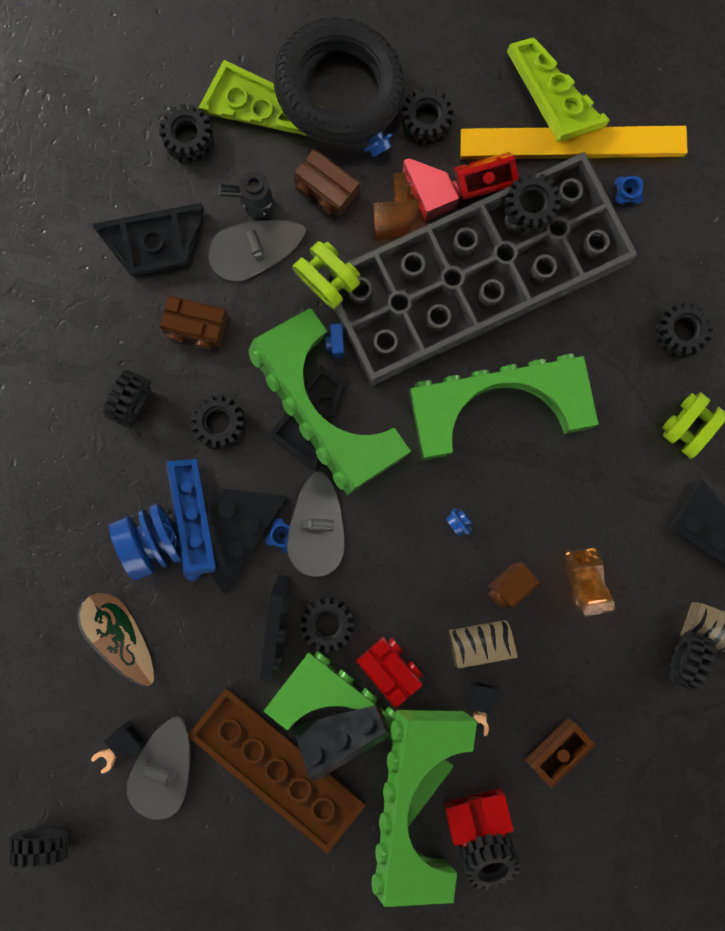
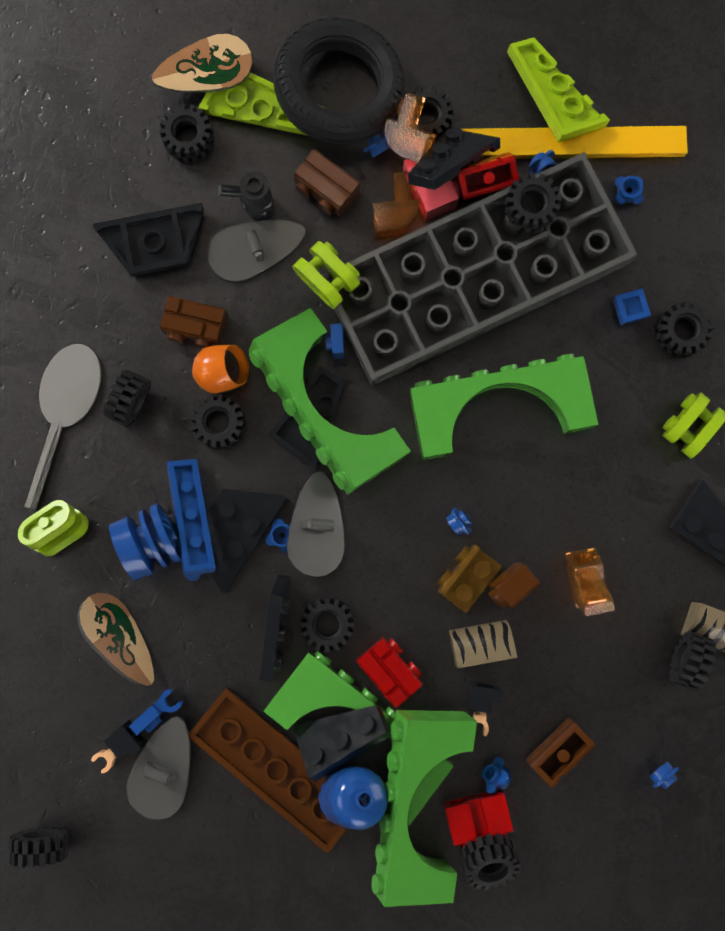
none -> lime brick [18,500,89,556]
none -> light grey piece [24,344,101,510]
none -> blue plate [129,688,184,735]
none -> shield [152,34,252,93]
none -> orange helmet [192,345,249,394]
none -> blue cylinder [318,764,388,830]
none -> clear orange brick [385,93,437,163]
none -> black wing [408,128,500,190]
none -> pearl gold bracket [437,544,502,613]
none -> blue plate [481,757,511,794]
none -> blue plate [528,150,557,175]
none -> blue plate [612,288,651,326]
none -> blue plate [649,761,679,790]

